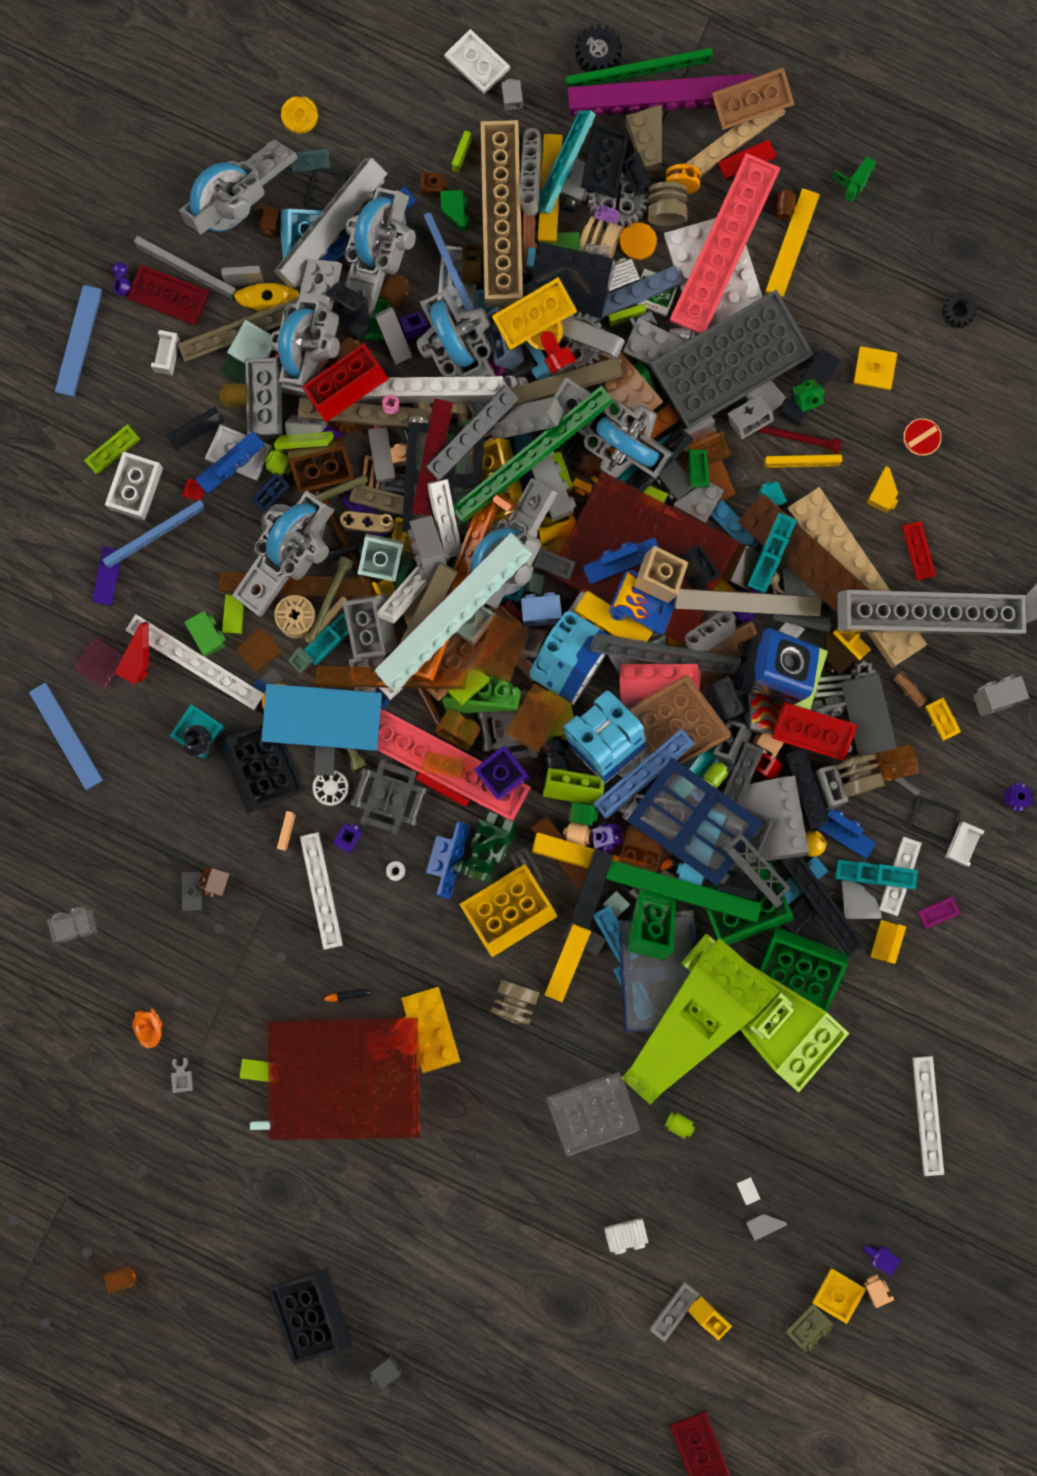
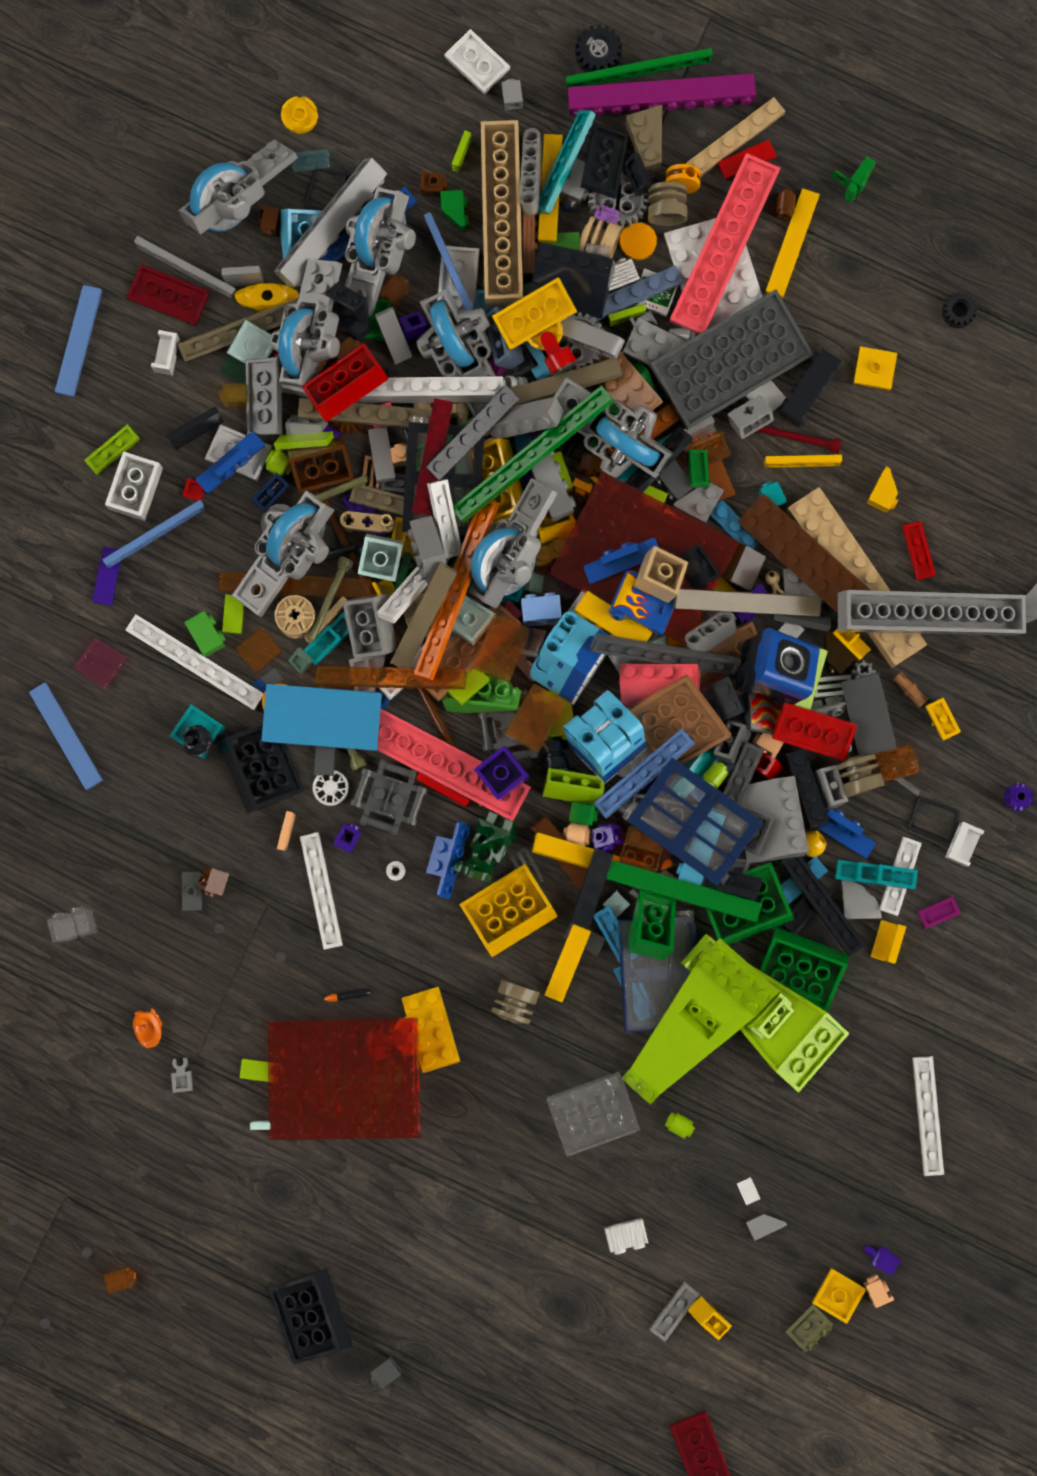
dark purple plate [112,262,130,296] -> none
red slope [115,622,149,684] -> none
light aqua brick [374,533,533,691] -> none
bright pink bush [382,395,399,415] -> none
plate [422,752,465,779] -> none
pearl gold brick [435,709,481,751] -> none
dark brown slope [462,245,482,284] -> none
orange tile [492,495,517,511] -> none
medium azure tile [526,247,536,272] -> none
dark grey tile [533,548,576,580] -> none
medium nougat plate [711,67,794,130] -> none
dark grey fence [723,833,791,908] -> none
teal slope [748,512,797,593] -> none
green brick [793,379,825,412] -> none
red piece [904,419,941,456] -> none
light grey brick [973,675,1029,717] -> none

